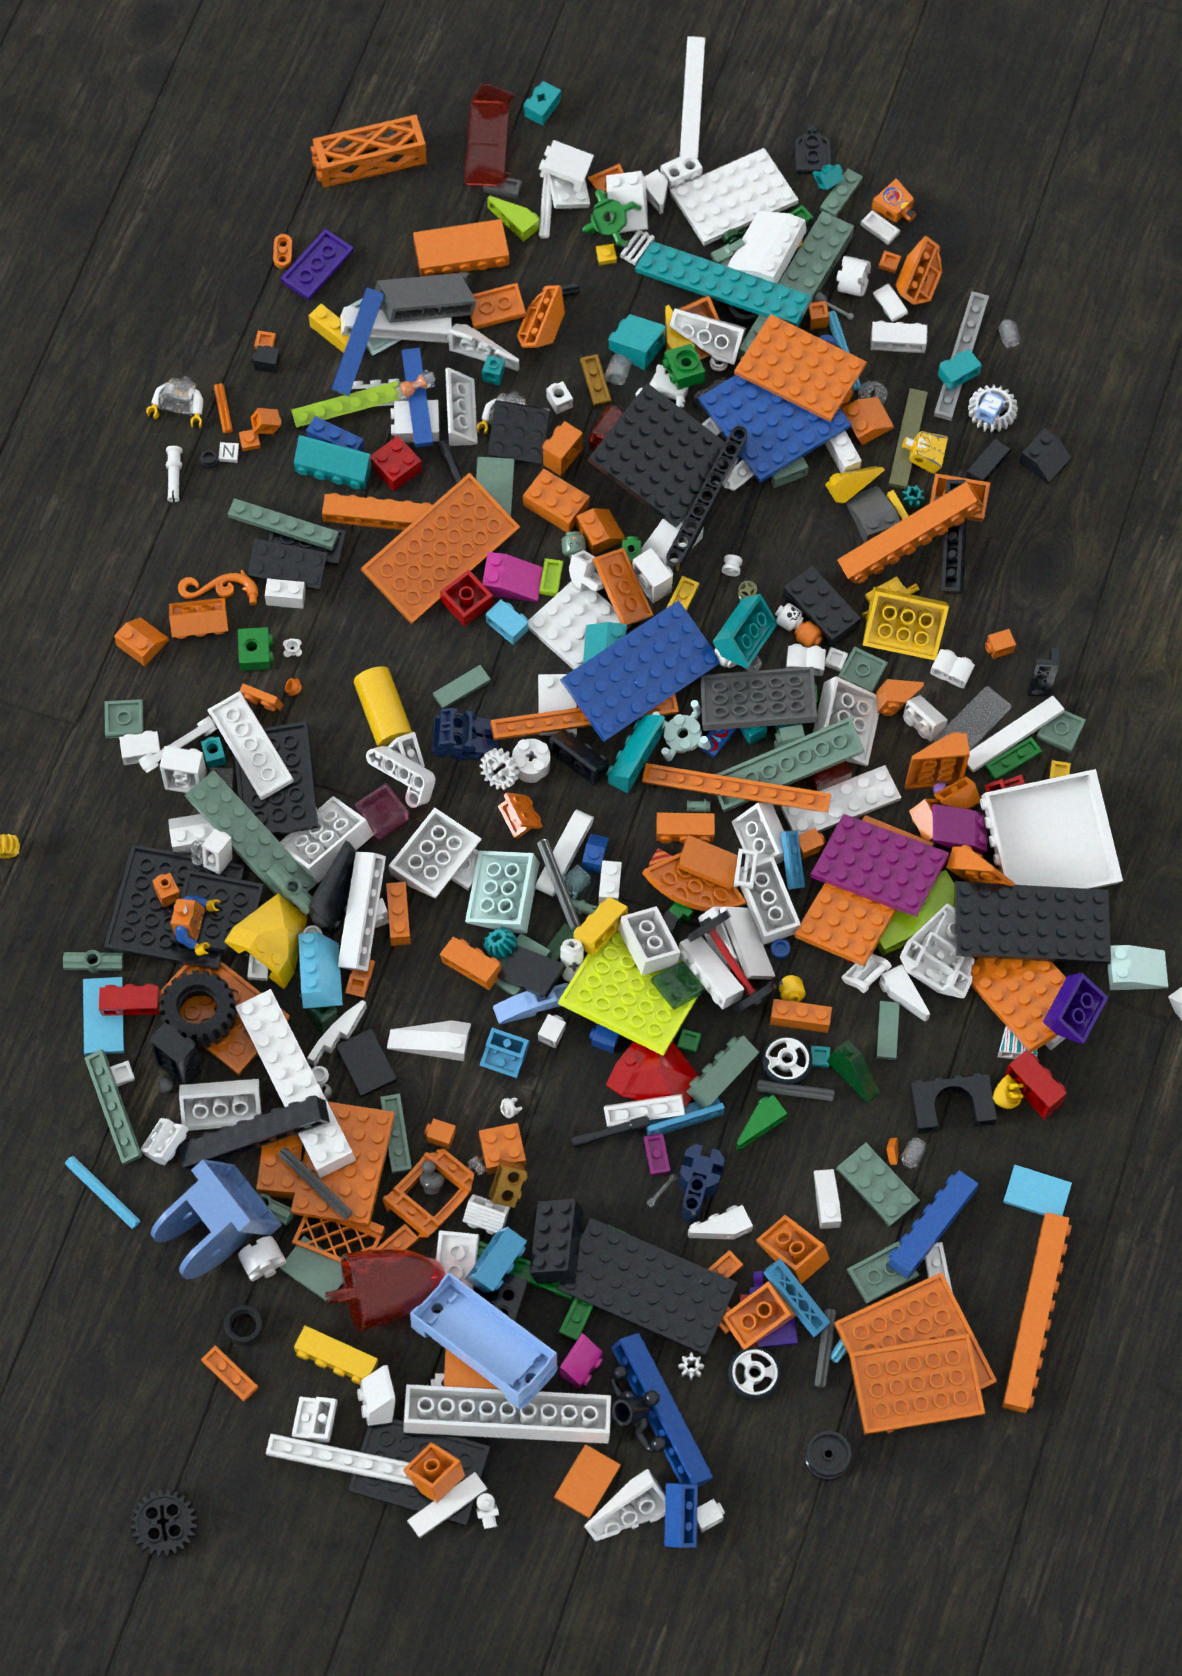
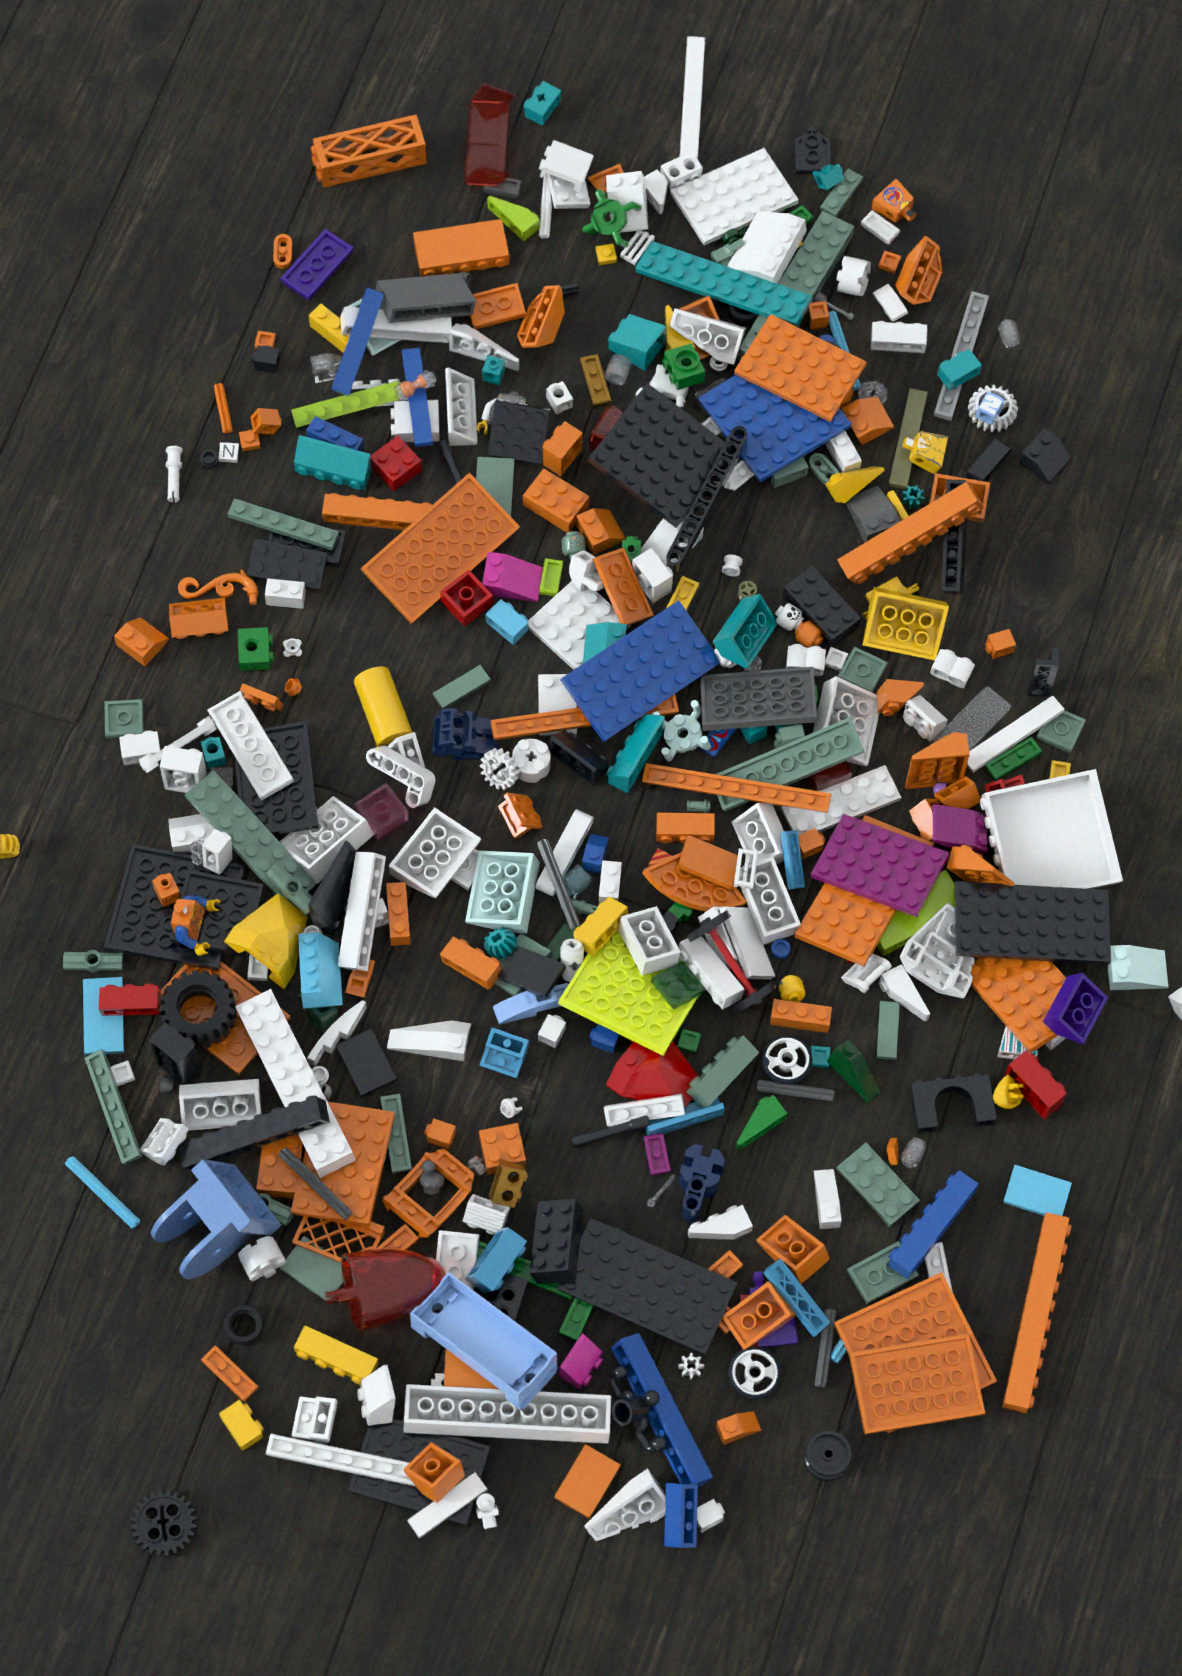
clear torso [146,376,203,429] -> none
none -> yellow brick [219,1400,264,1451]
none -> clear slope [310,353,342,383]
none -> orange slope [716,1411,761,1445]
none -> sand green plate [808,453,839,484]

